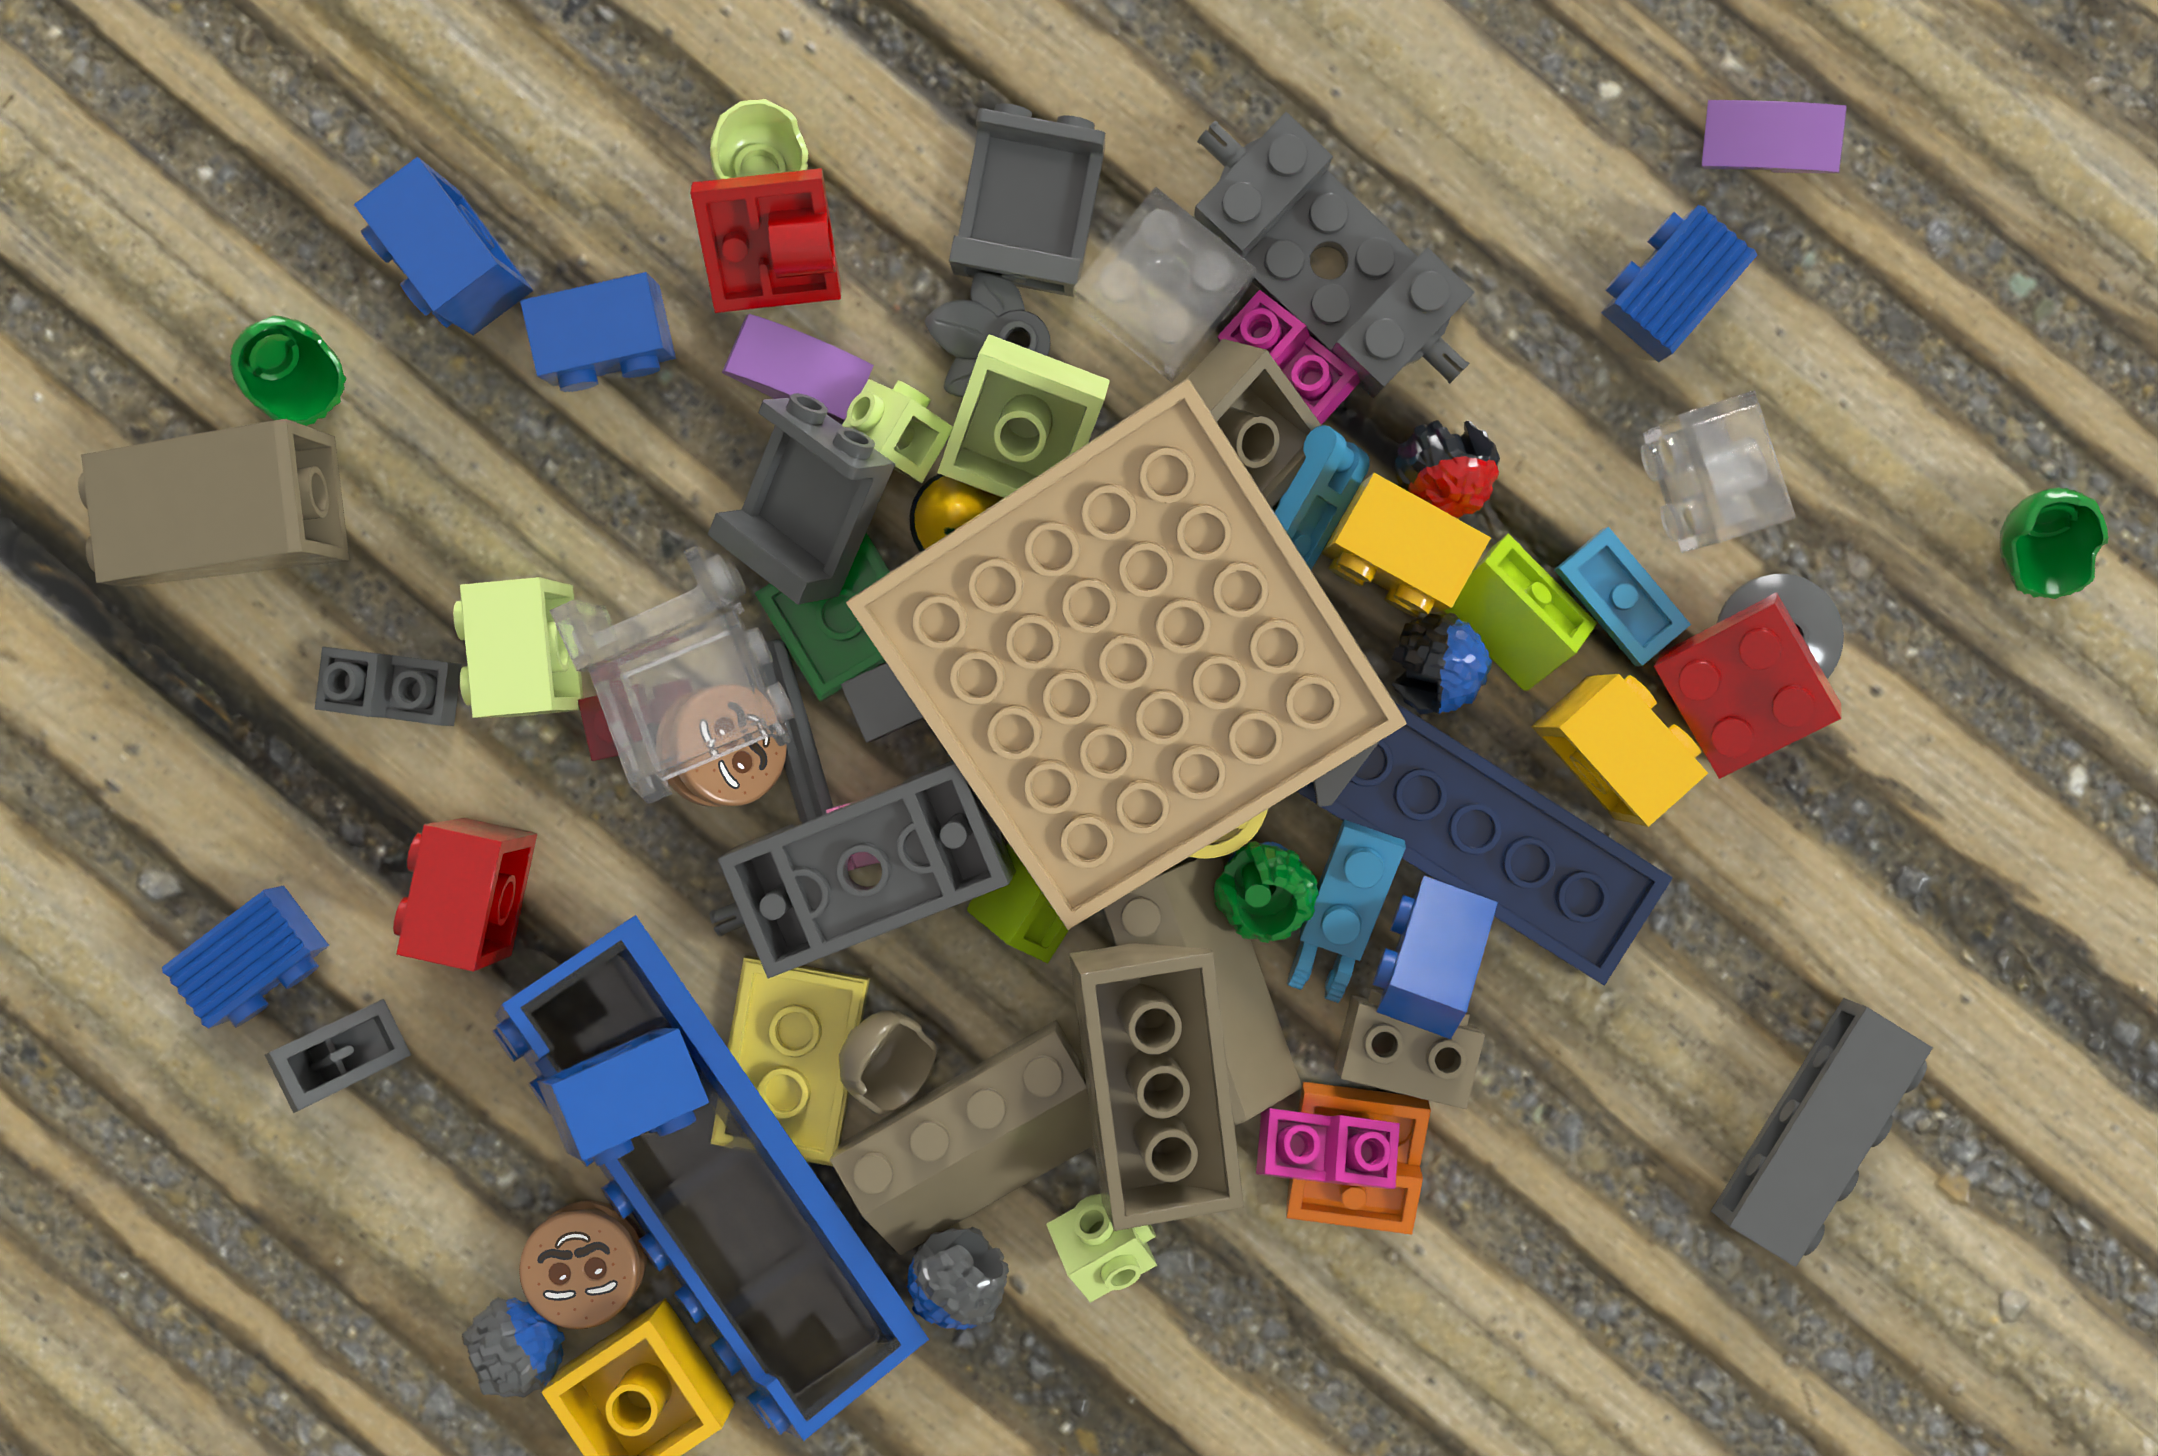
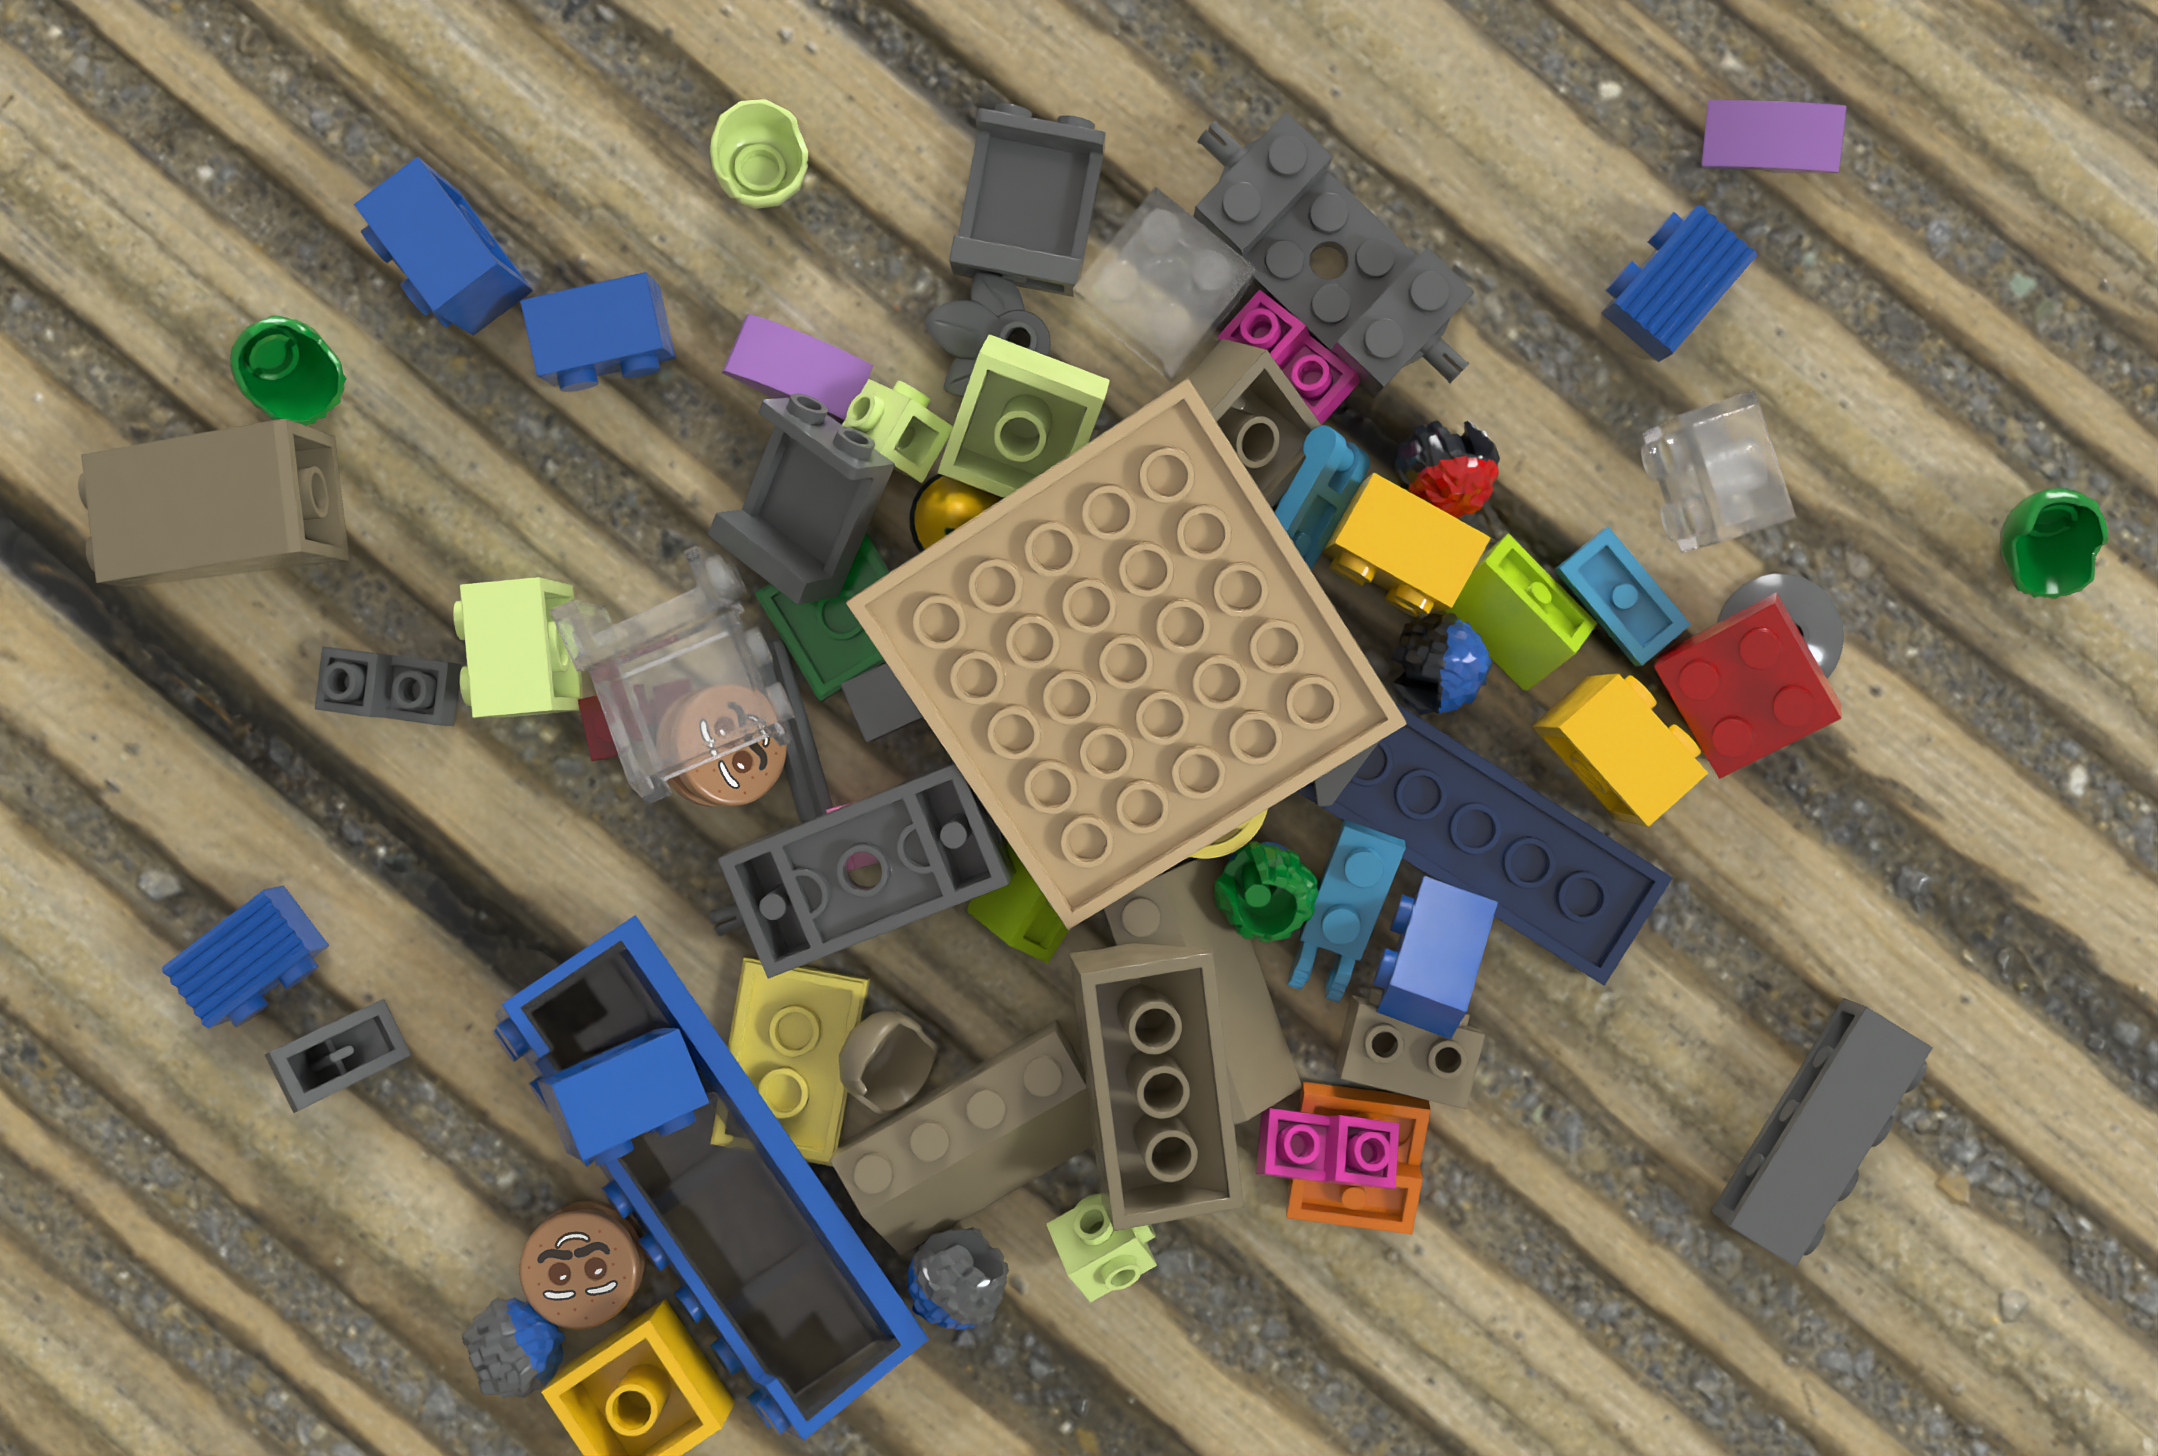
red brick [393,818,537,972] -> none
red plate [690,168,842,313] -> none

